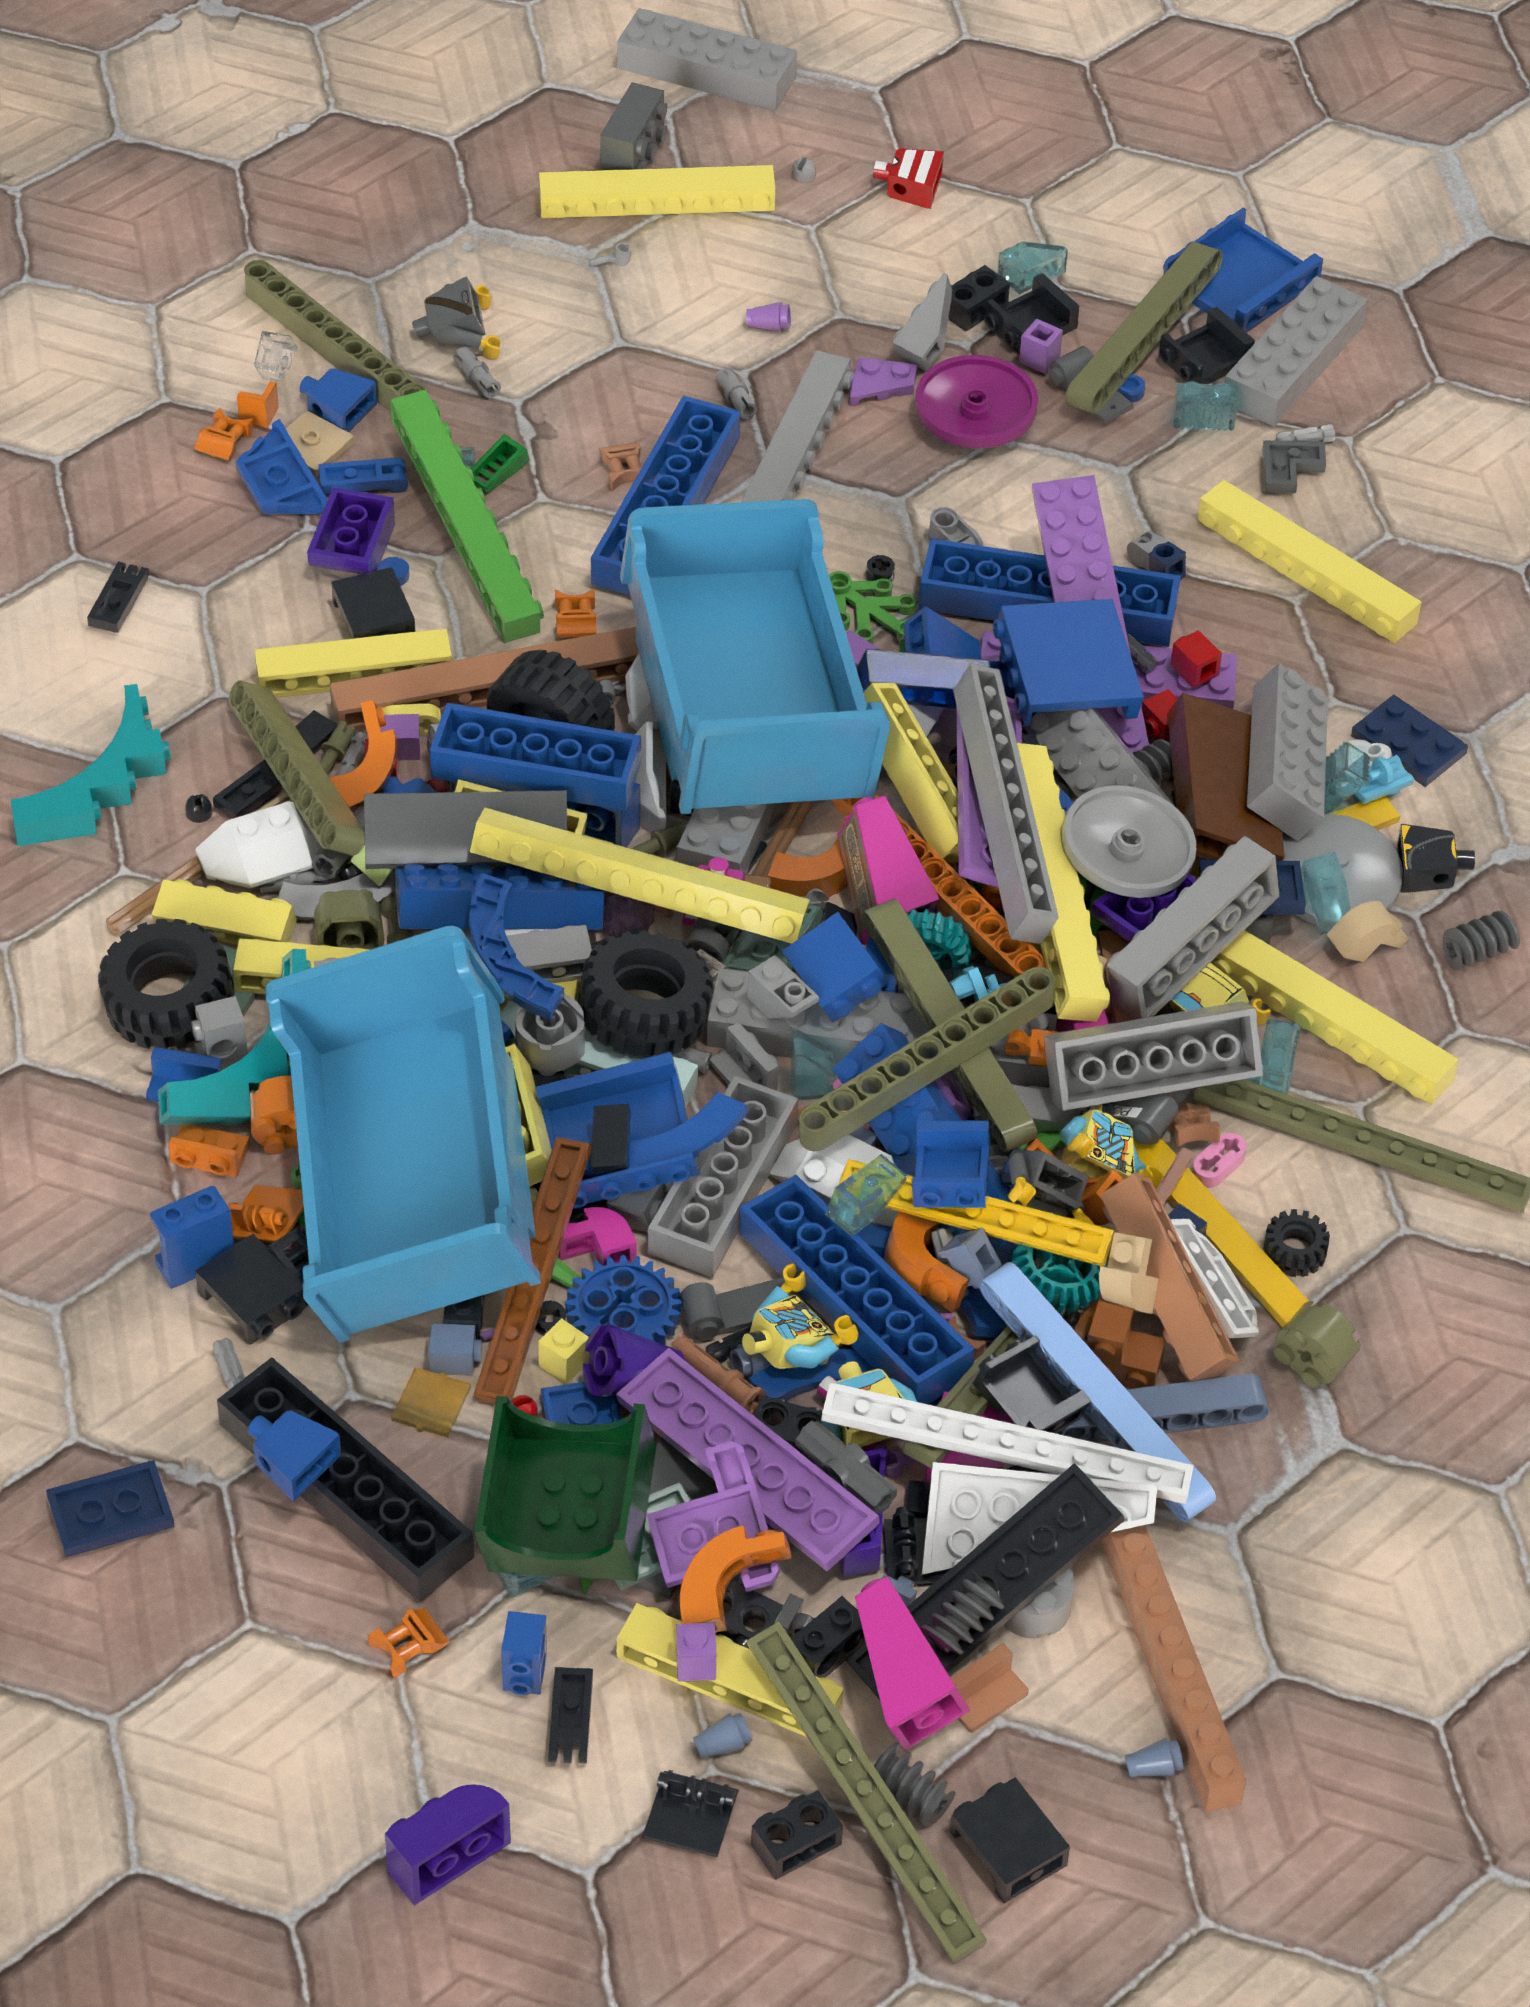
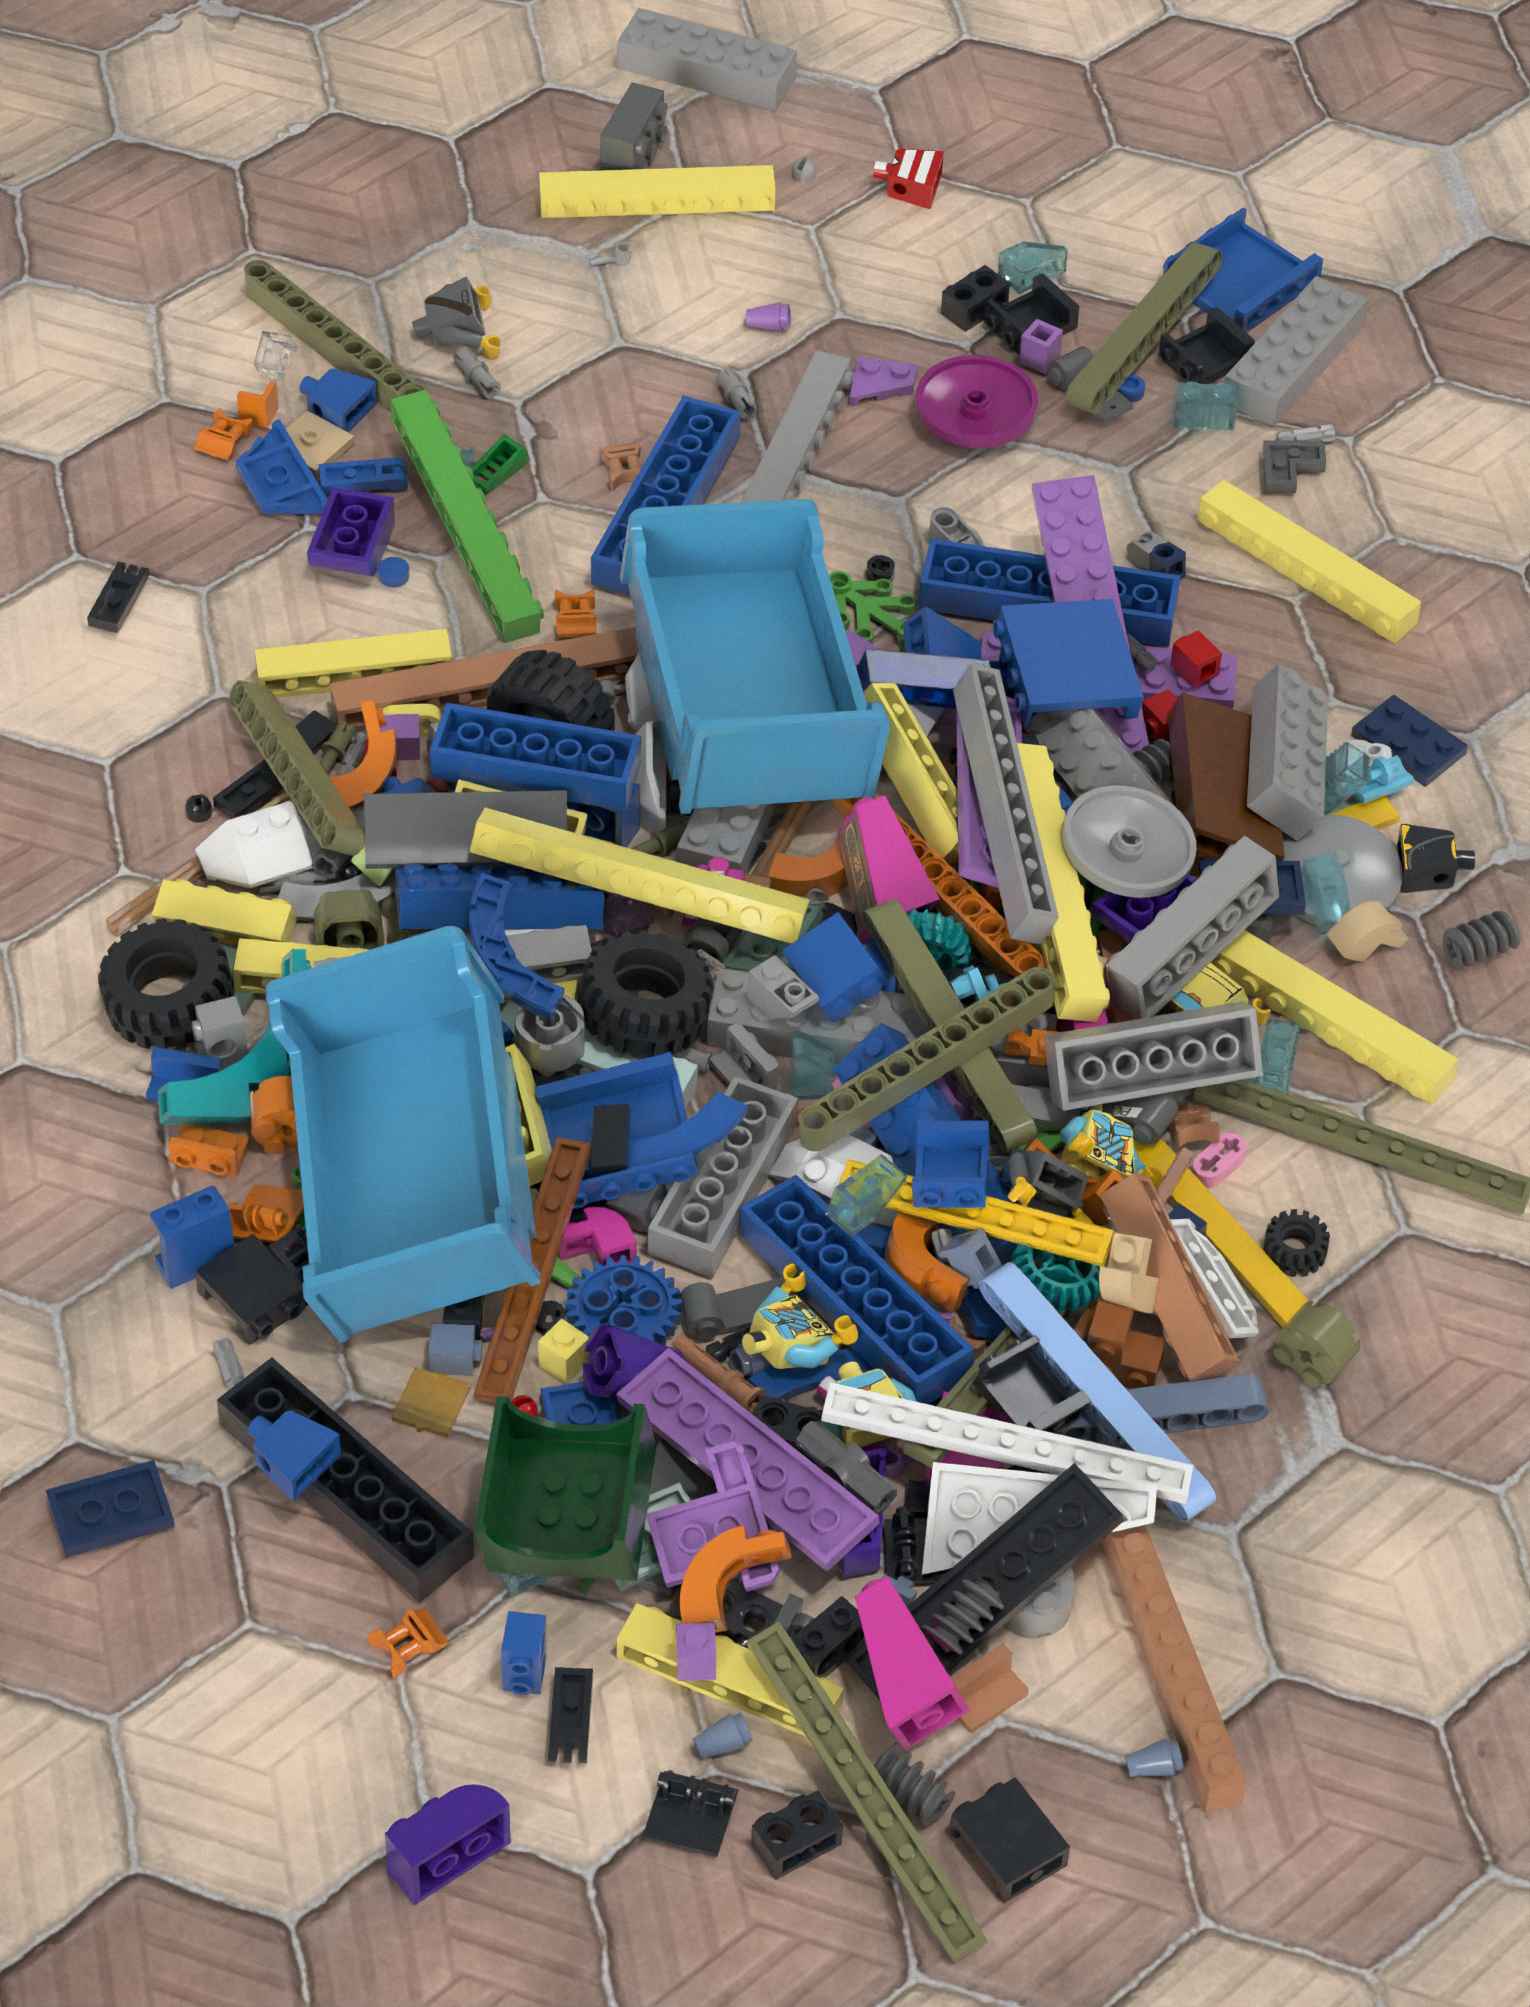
teal arch [10,684,171,846] -> none
black panel [331,567,416,639] -> none
light grey slope [893,273,952,372] -> none

